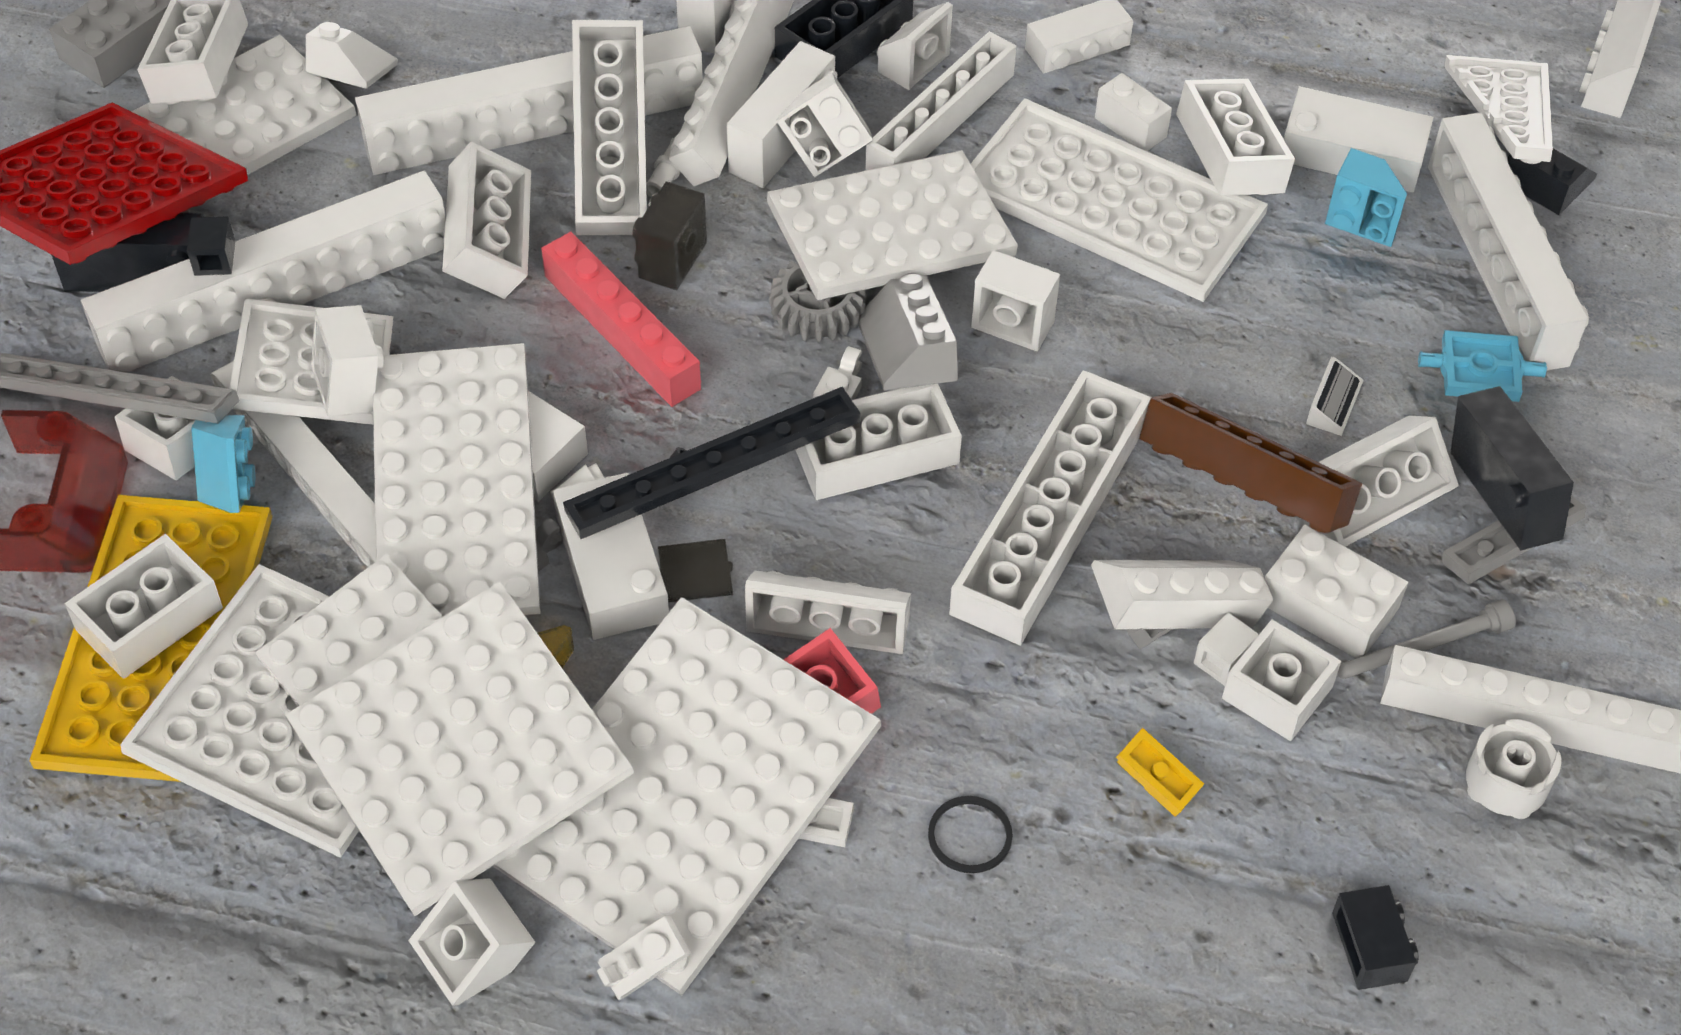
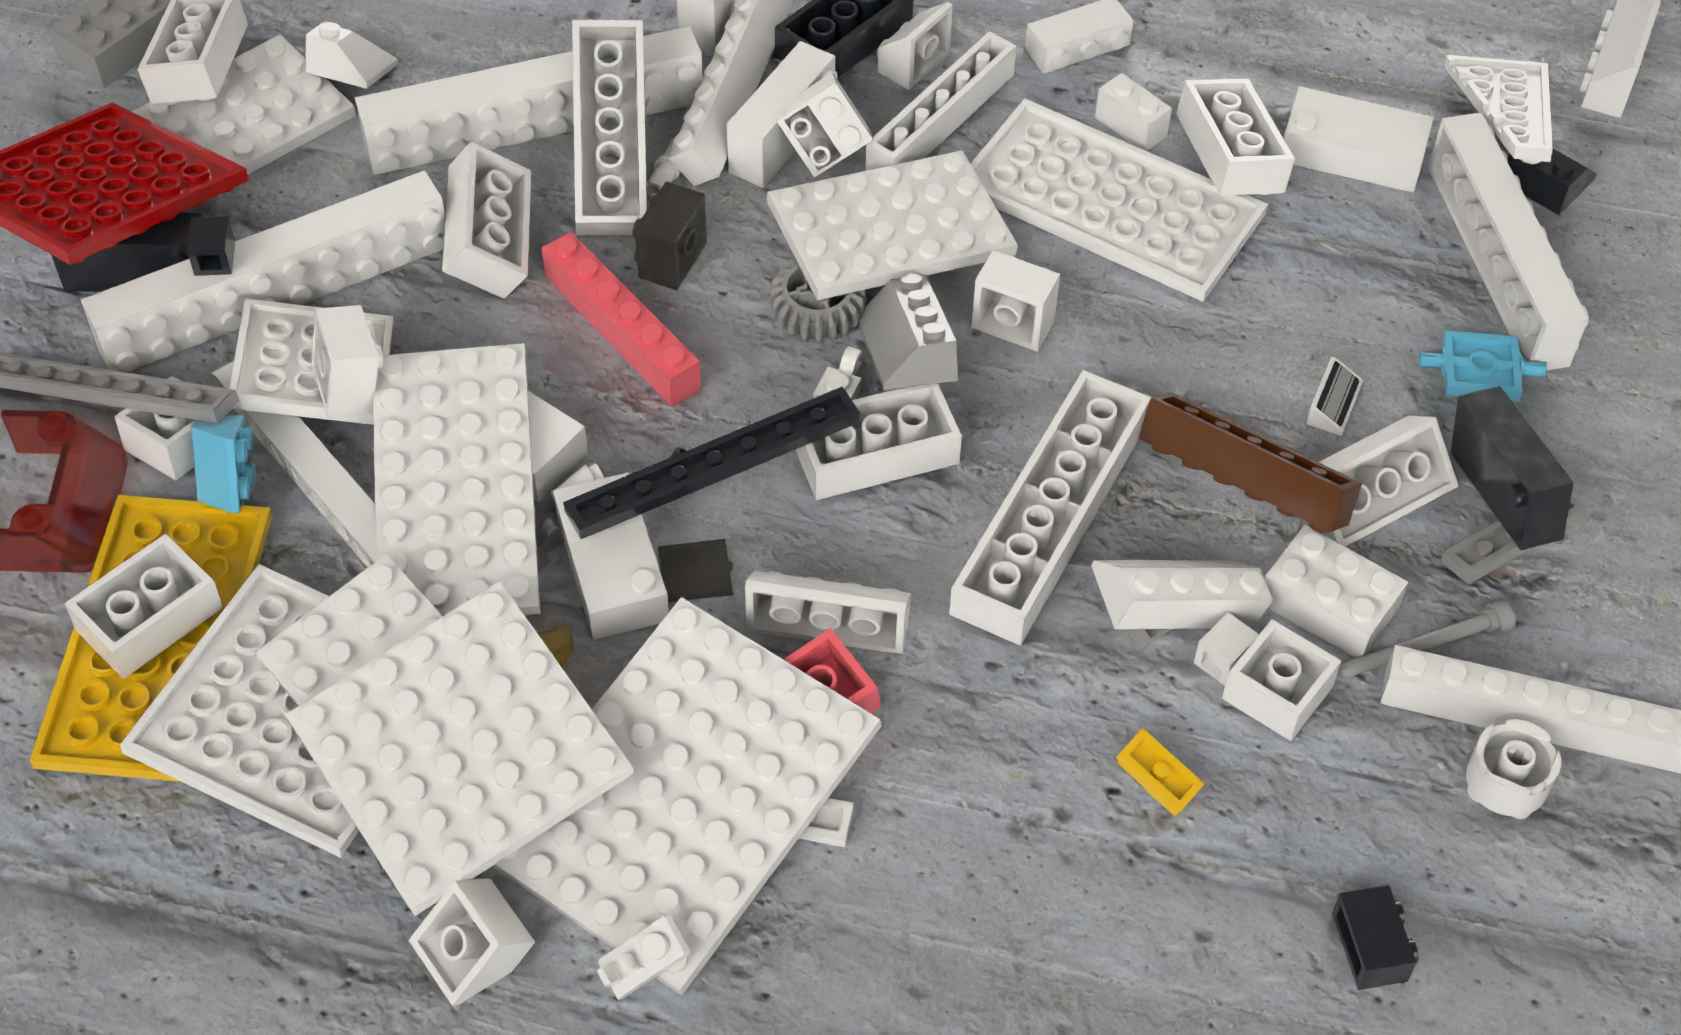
black piece [928,796,1013,873] -> none
medium azure slope [1325,148,1407,247] -> none

